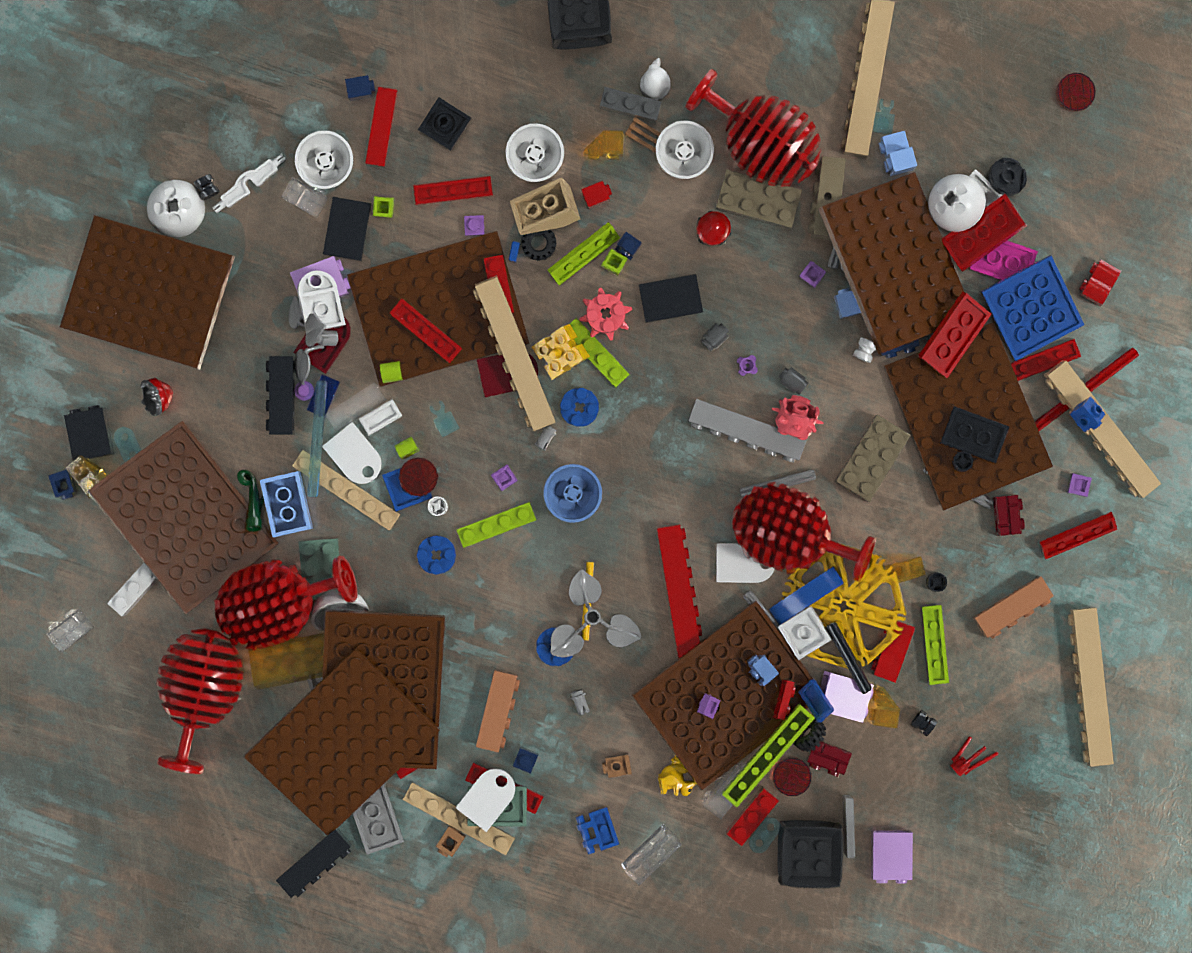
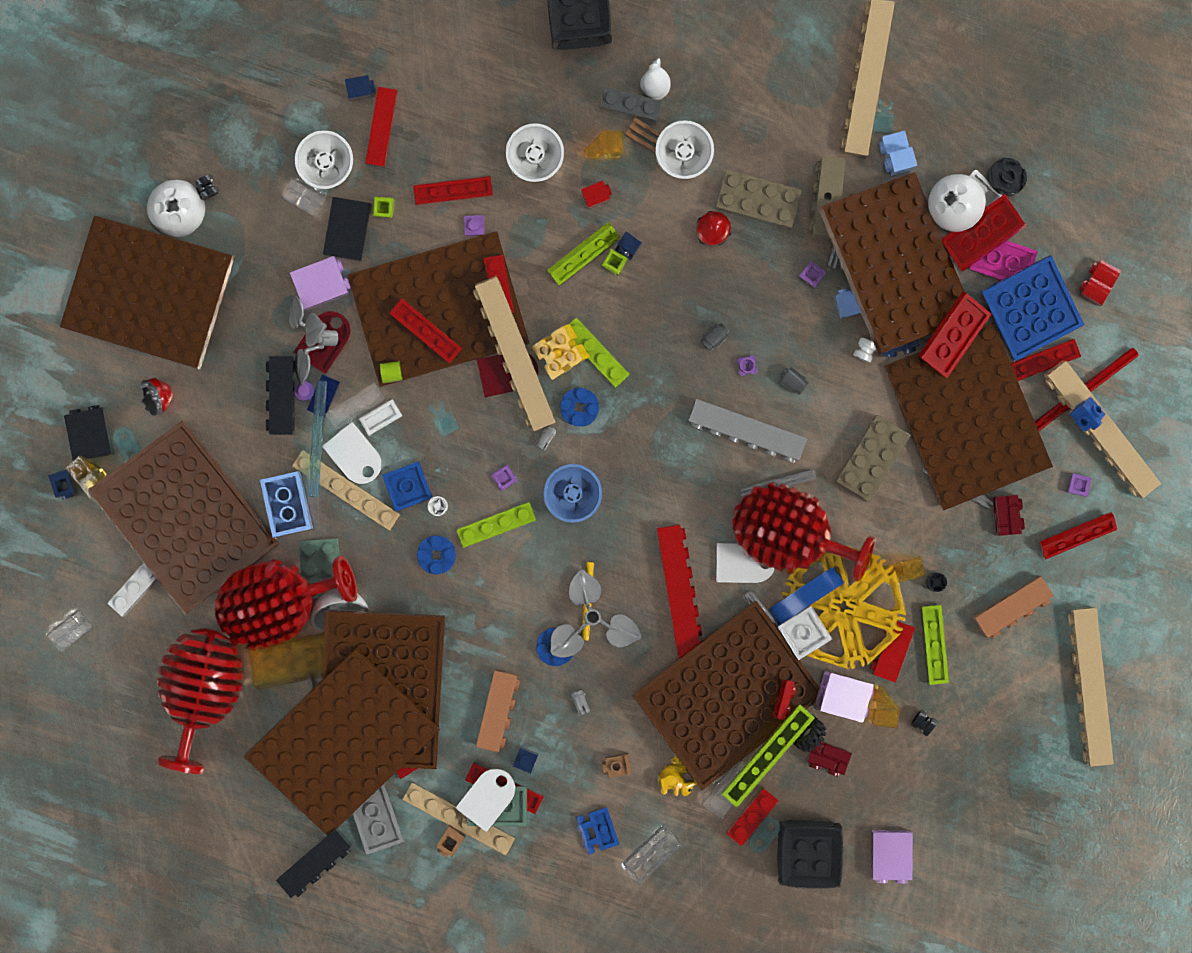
white piece [212,153,286,213] -> none
dark green plant [237,470,264,532] -> none
white tile [297,271,345,330] -> none
lime brick [394,436,419,460] -> none
clear red tile [399,457,438,497] -> none
black plate [418,97,472,151] -> none
blue tile [508,241,520,263] -> none
tan slope [510,177,580,235] -> none
black tyre [521,230,556,261] -> none
coral brick [579,288,632,341] -> none
black tile [639,274,703,323] -> none
red plant [685,69,821,187] -> none
medium lavender plate [697,694,720,719] -> none
medium blue brick [748,655,779,686] -> none
coral brick [772,395,824,440] -> none
tile [773,757,812,796] -> none
blue tile [798,679,834,723] -> none
black axle [826,622,872,694] -> none
light grey tile [842,795,855,858] -> none
black tile [940,406,1010,464] -> none
red plant [950,737,999,777] -> none
black wheel [952,451,973,472] -> none
tile [1056,72,1096,112] -> none

